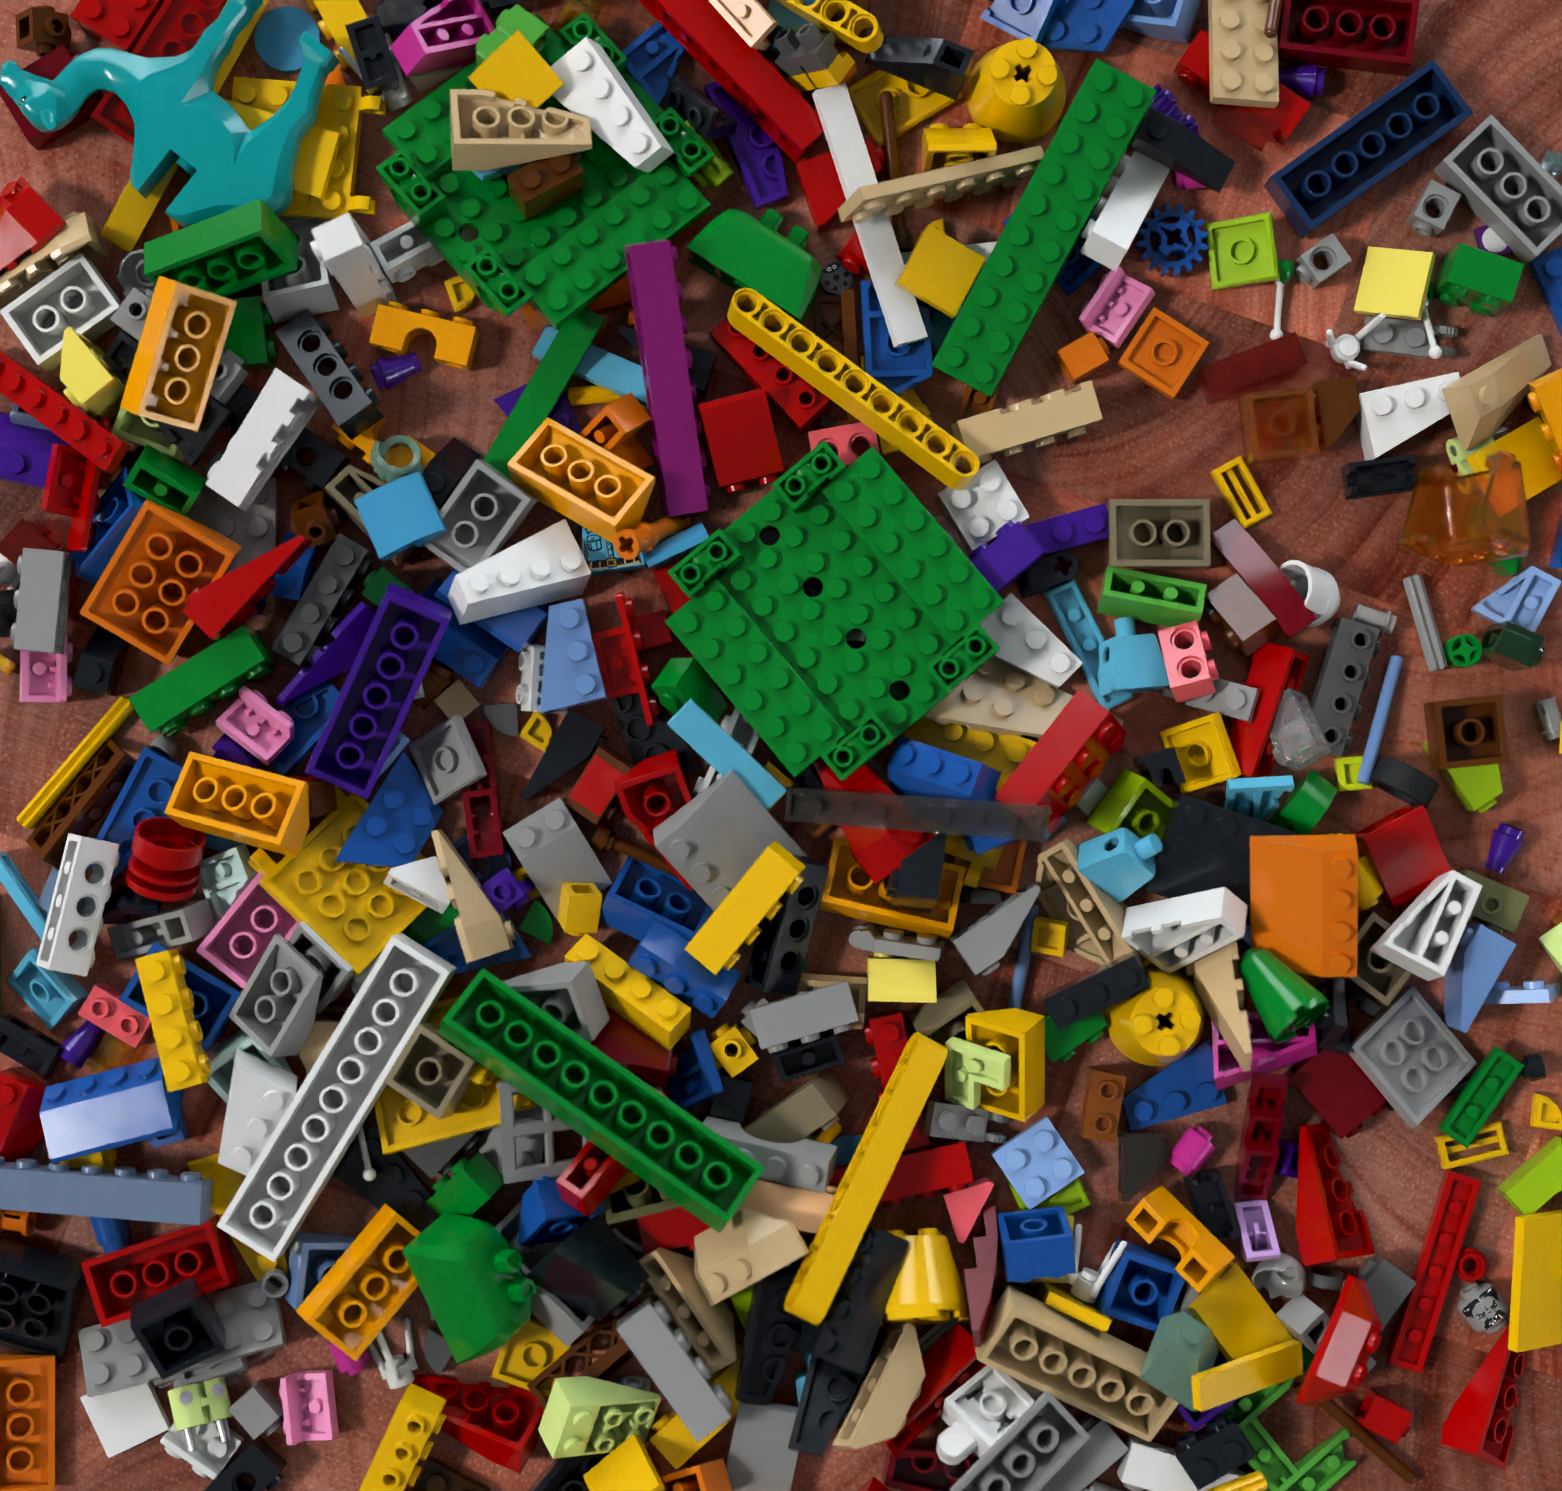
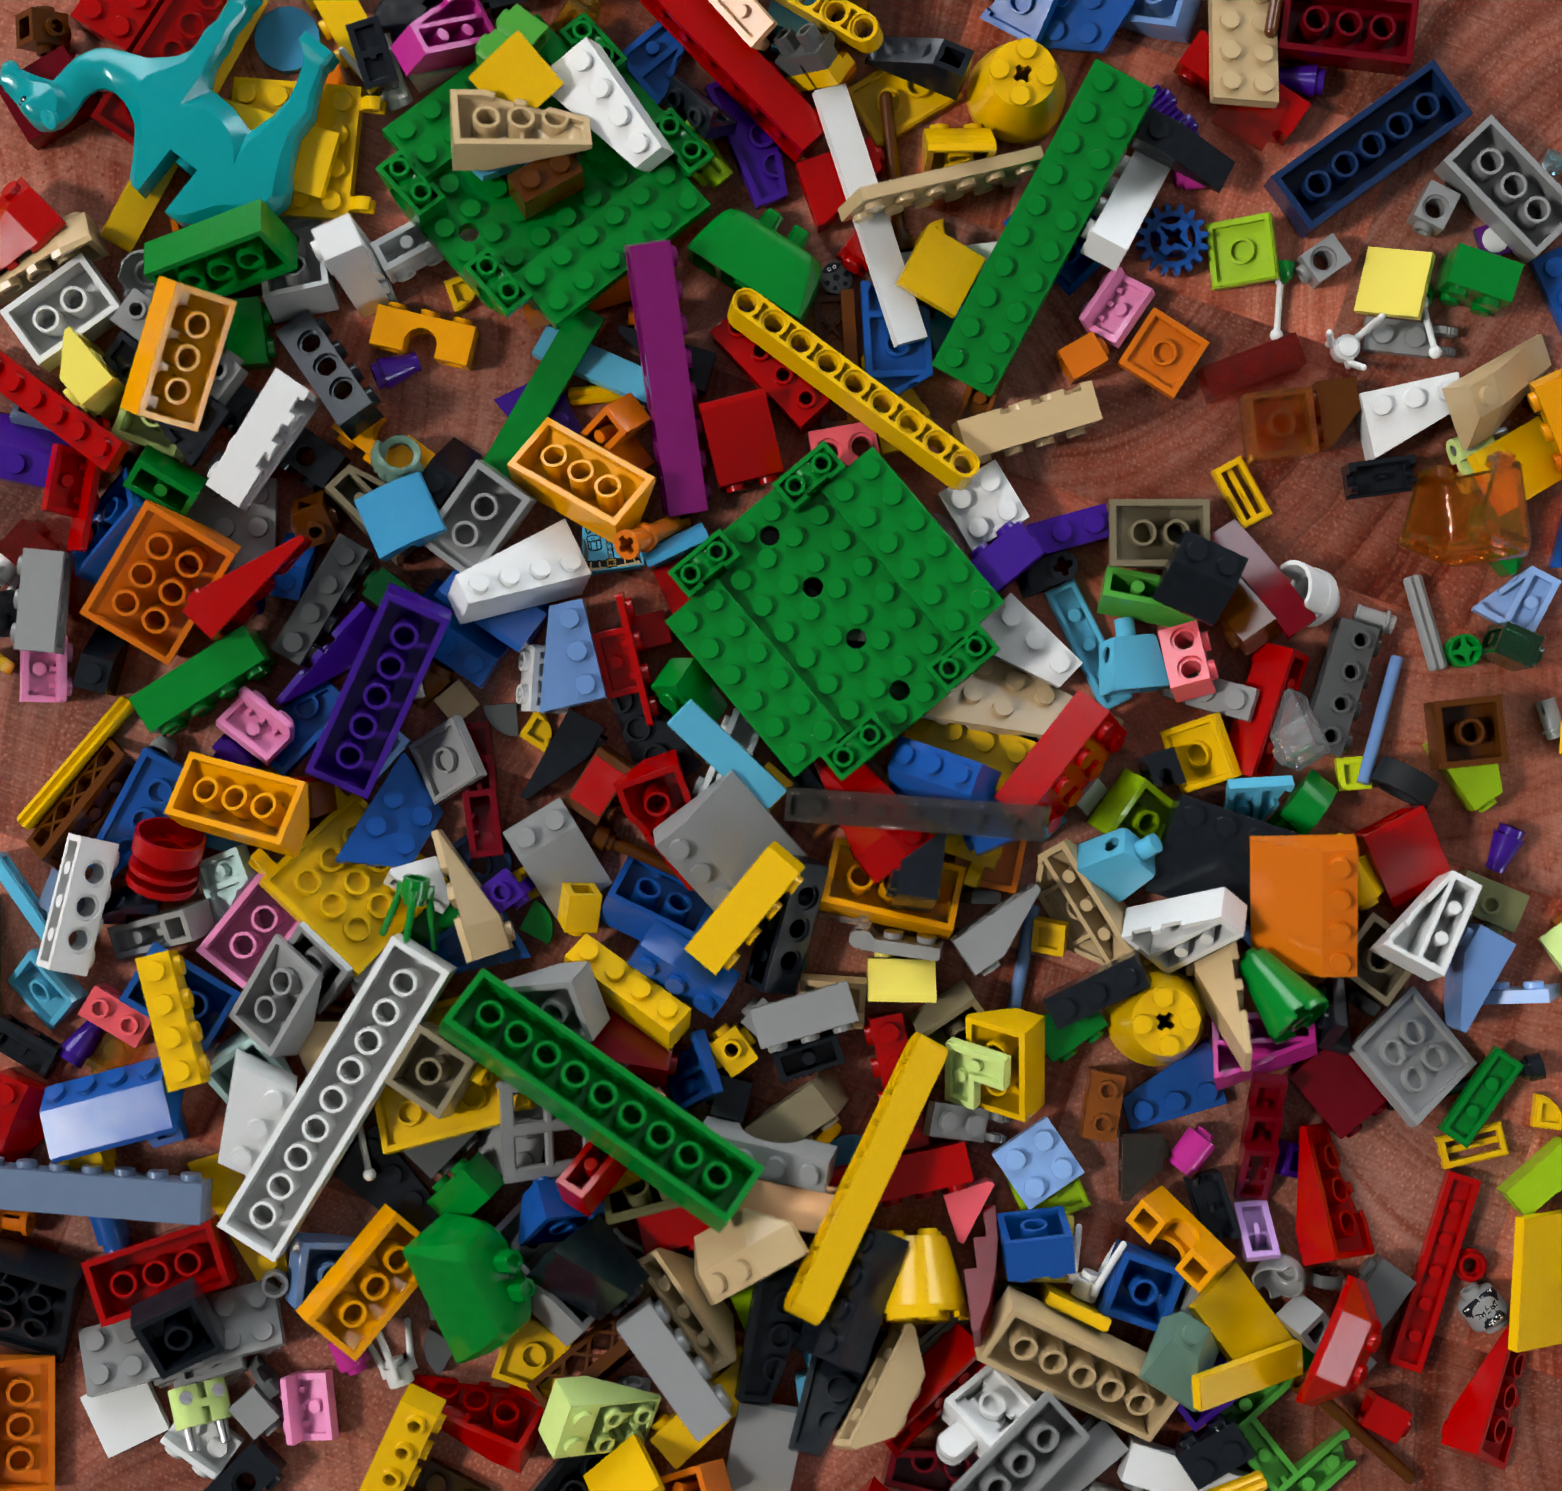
none -> dark grey tile [248,1354,280,1400]
none -> green plant [380,874,438,952]
none -> clear hinge [815,910,871,930]
none -> black slope [1151,530,1249,627]

